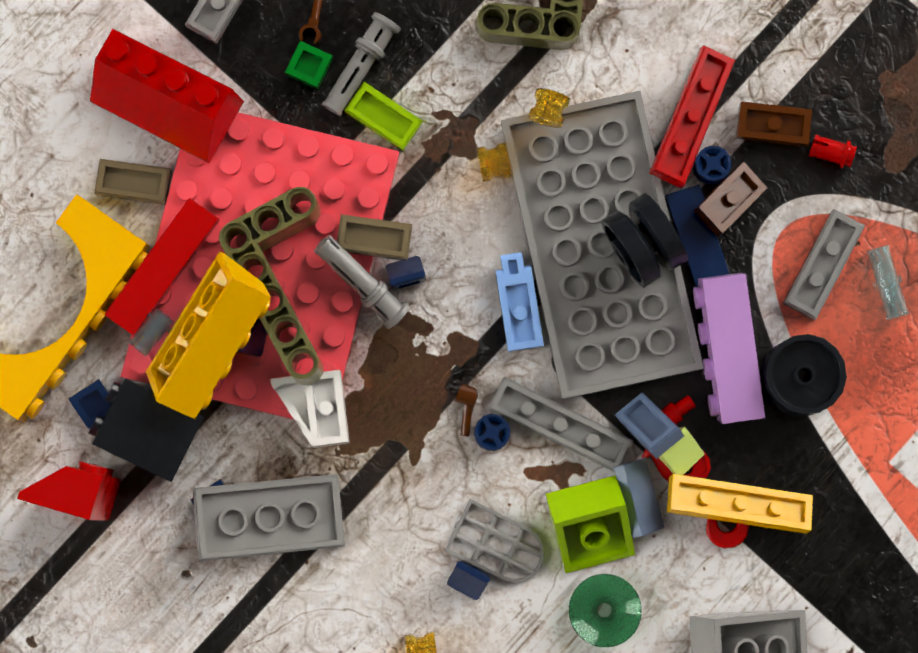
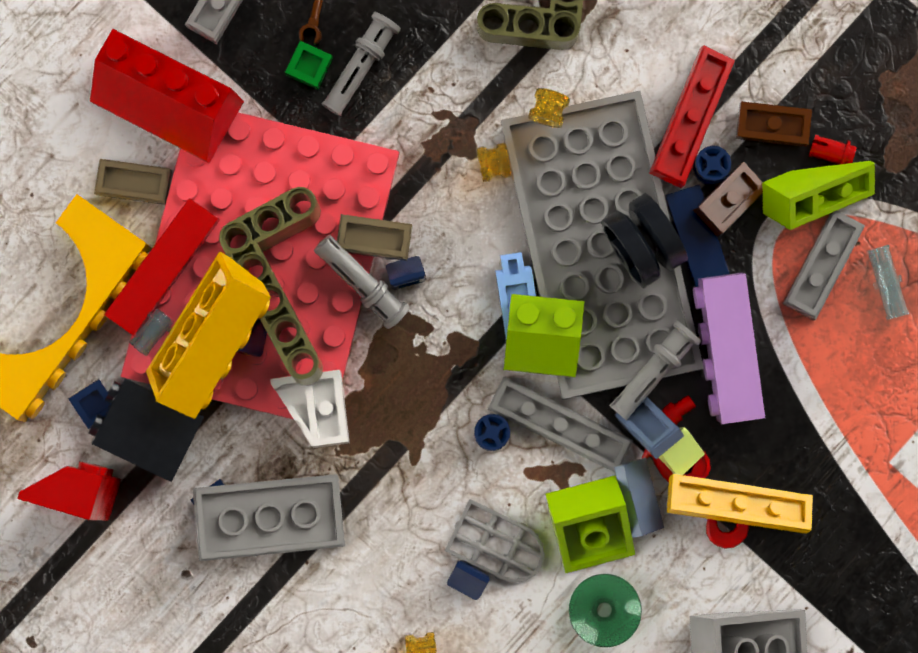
lime tile [344,82,423,152] -> none
reddish brown hand [455,384,478,437] -> none
black wheel [759,334,847,417] -> none
none -> lime slope [503,294,585,377]
none -> light grey pin [609,320,701,421]
none -> lime slope [762,161,875,230]

